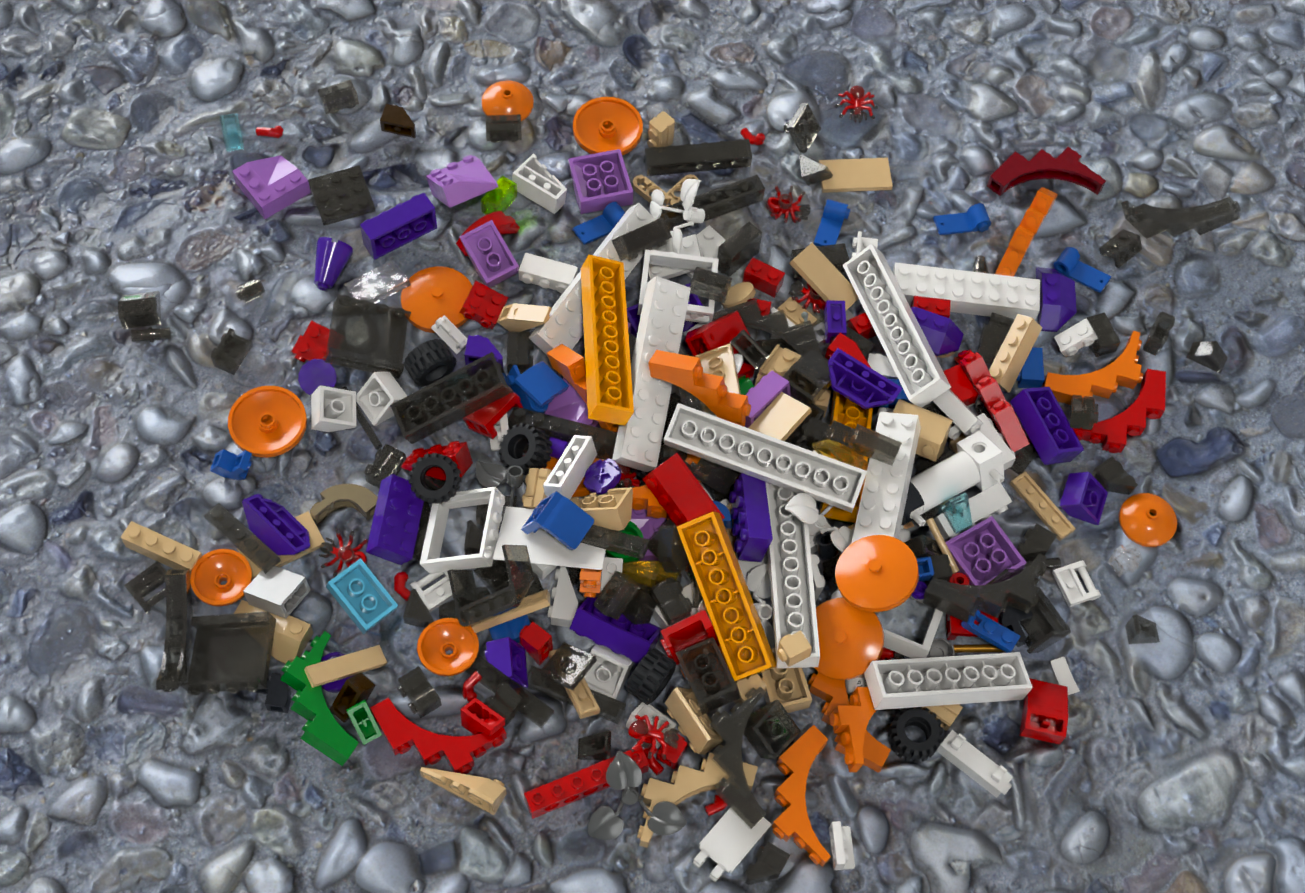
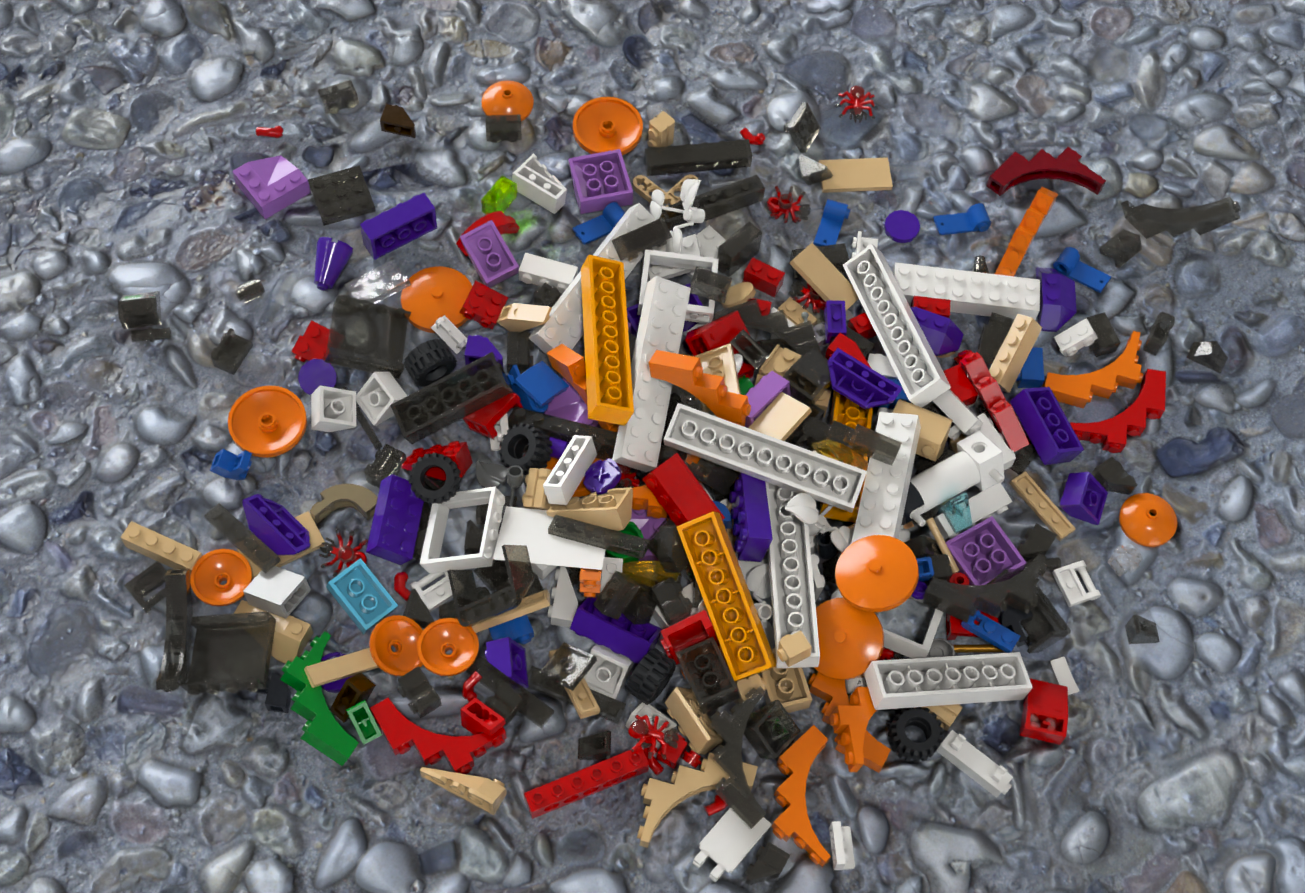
clear light blue slope [219,113,244,151] -> none
medium lavender slope [426,155,498,208] -> none
red slope [519,622,553,665] -> none
blue piece [521,491,594,550] -> none
dark grey plant [588,751,686,840] -> none
clear smoke brick [1070,395,1099,430] -> none
none -> orange dish [369,615,423,676]
none -> clear smoke brick [533,282,560,308]
none -> red plate [682,750,702,768]
none -> dark purple tile [884,210,920,243]

